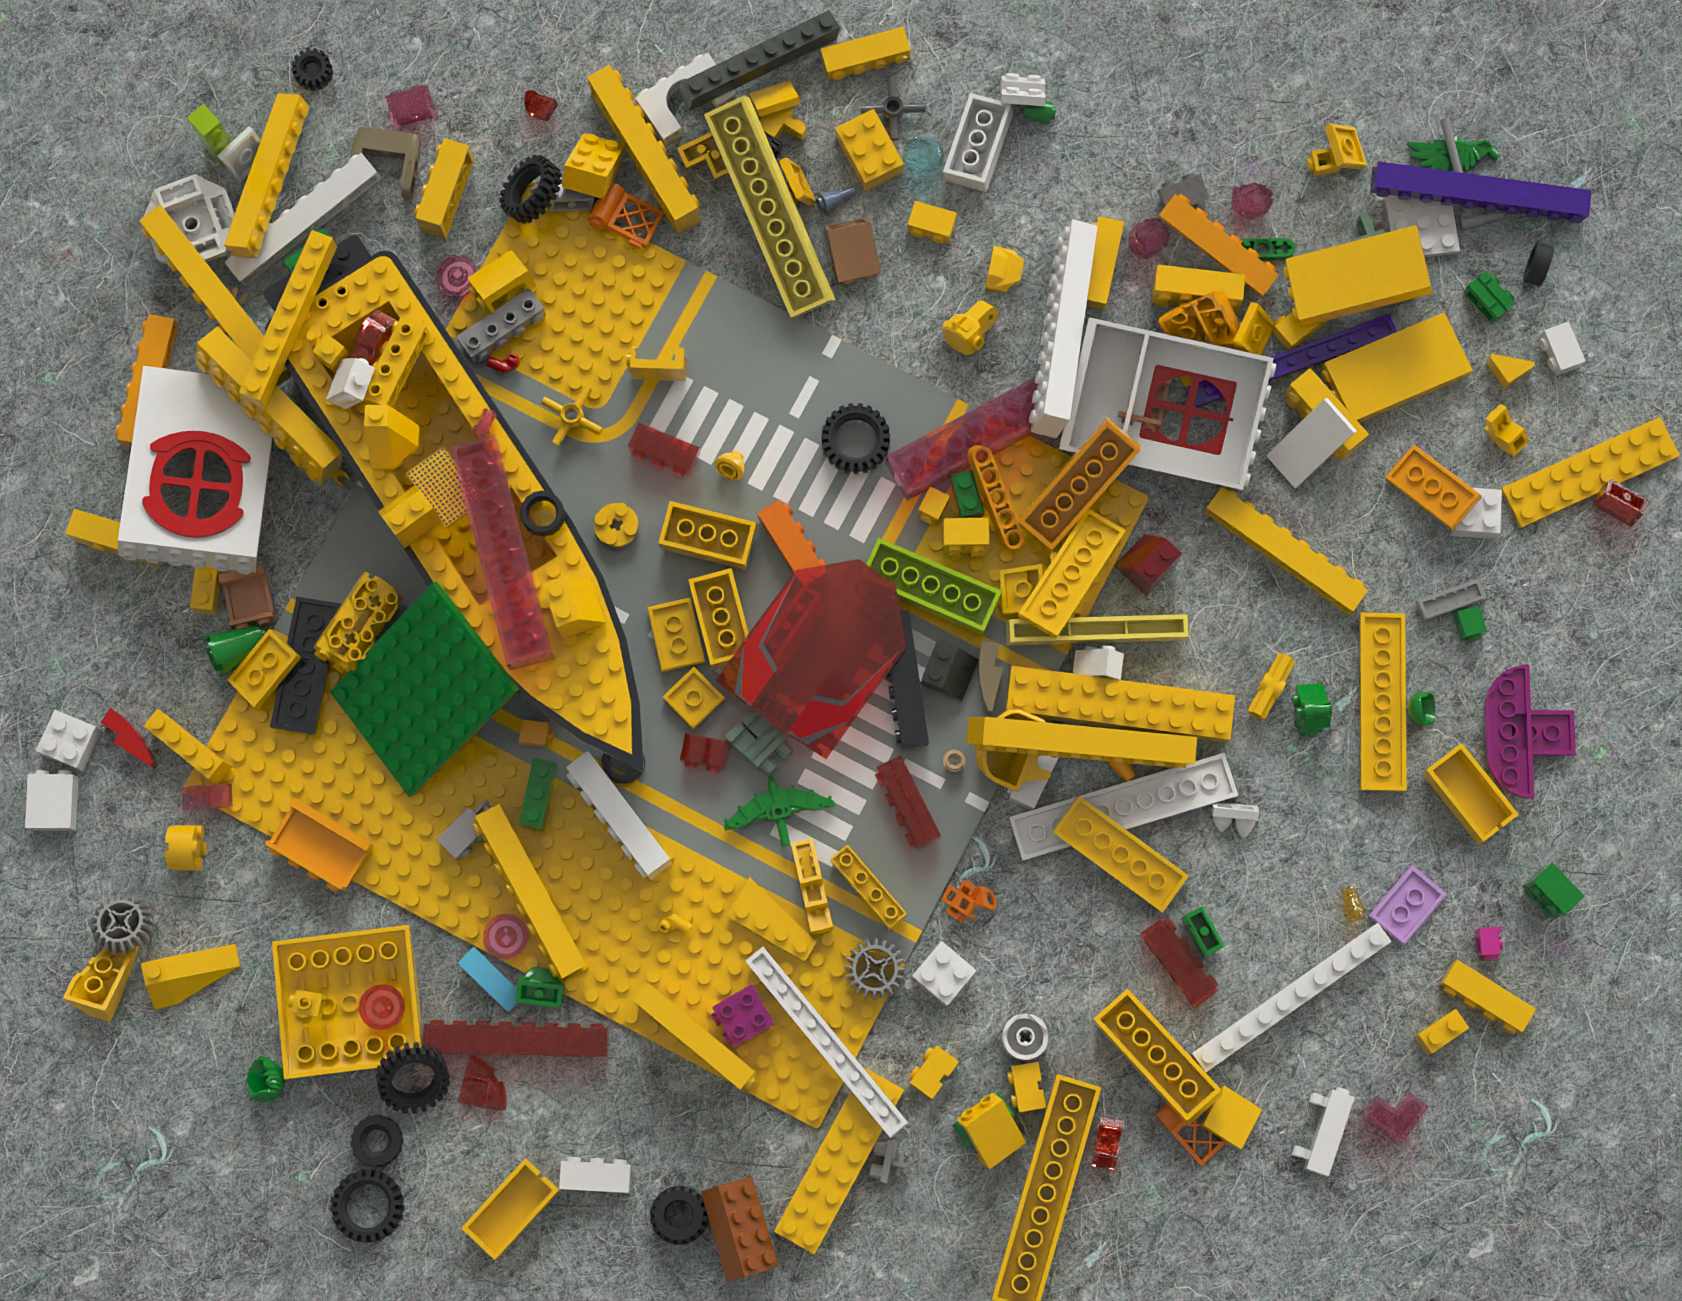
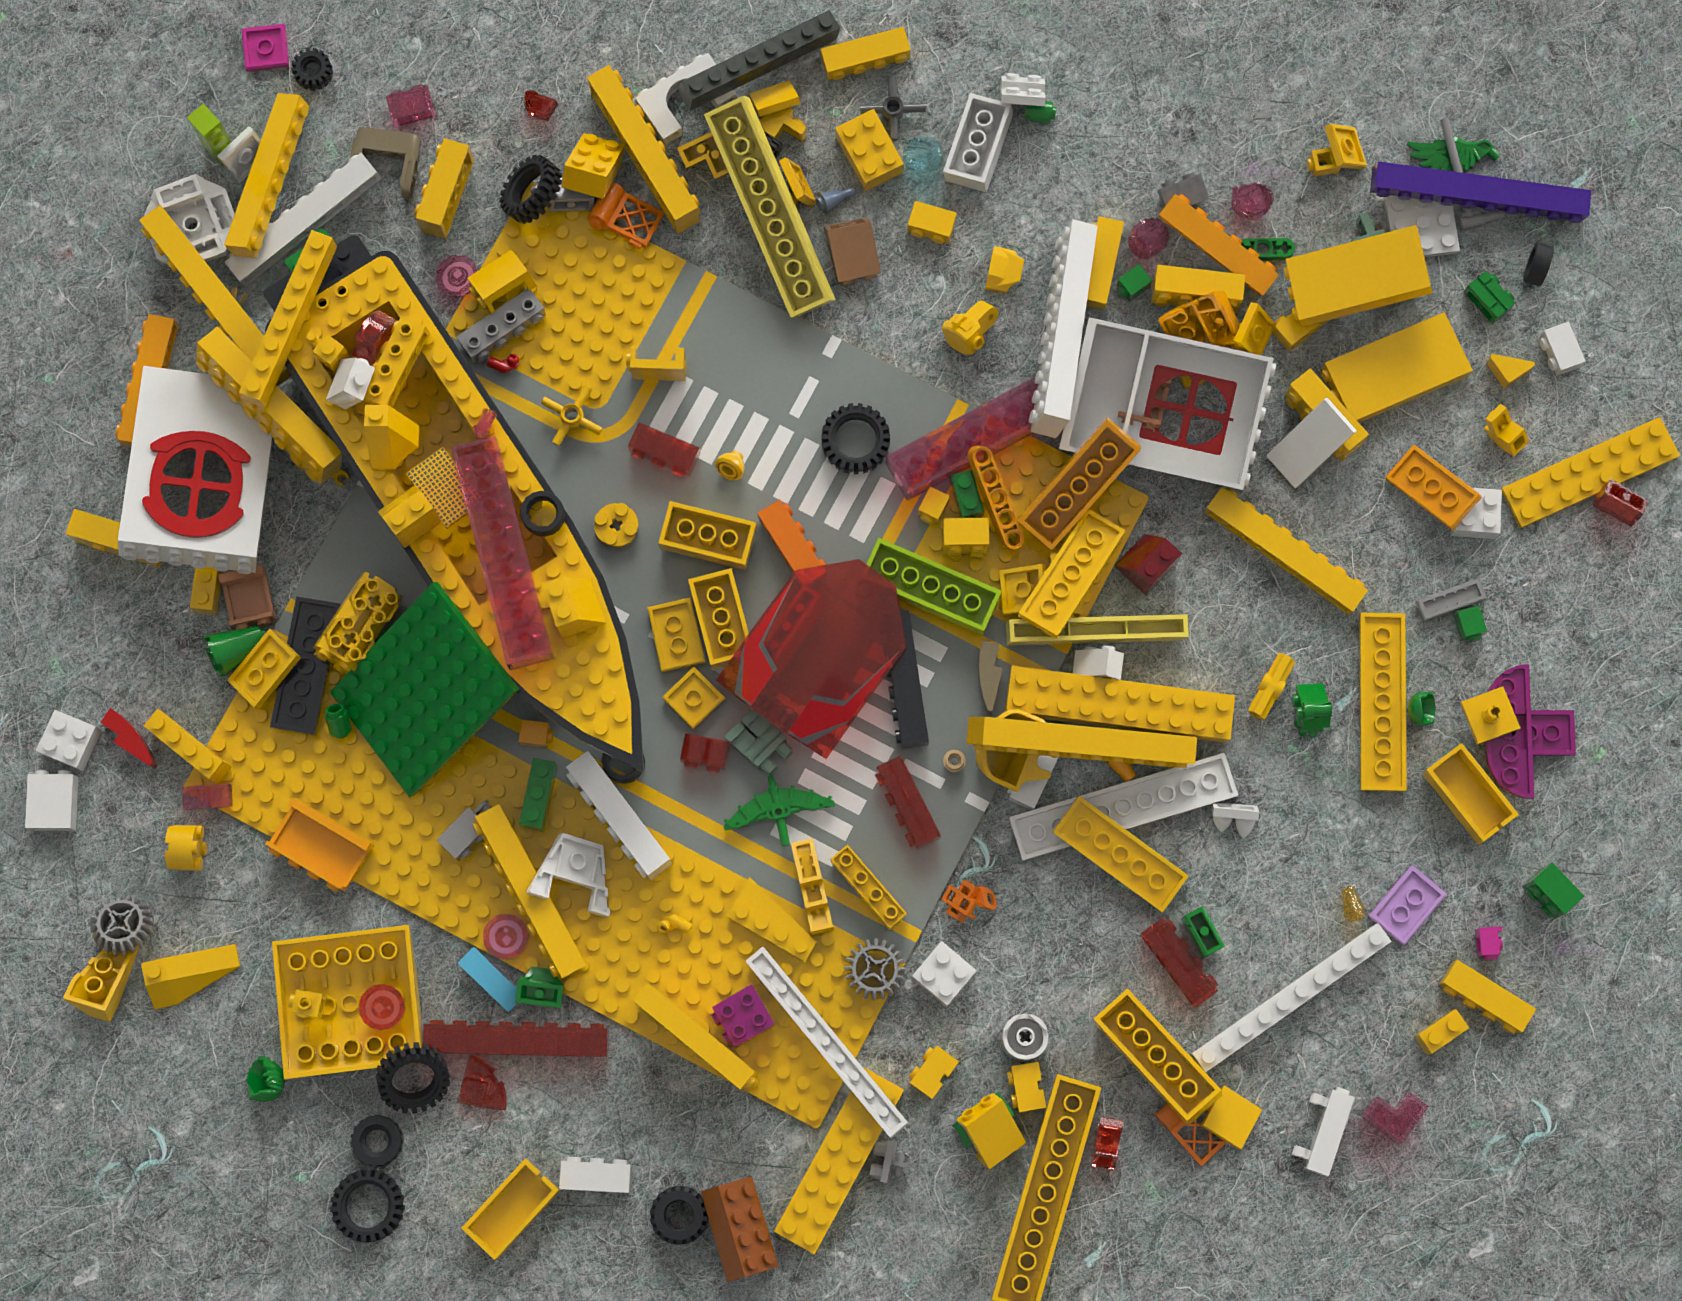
pearl dark grey slope [920,639,979,701] -> none
dark purple plate [1184,314,1397,408] -> none
none -> dark pink tile [242,24,290,72]
none -> green brick [325,704,352,739]
none -> white wing [526,833,610,918]
none -> green brick [1116,264,1152,302]
none -> yellow tile [1460,687,1520,745]

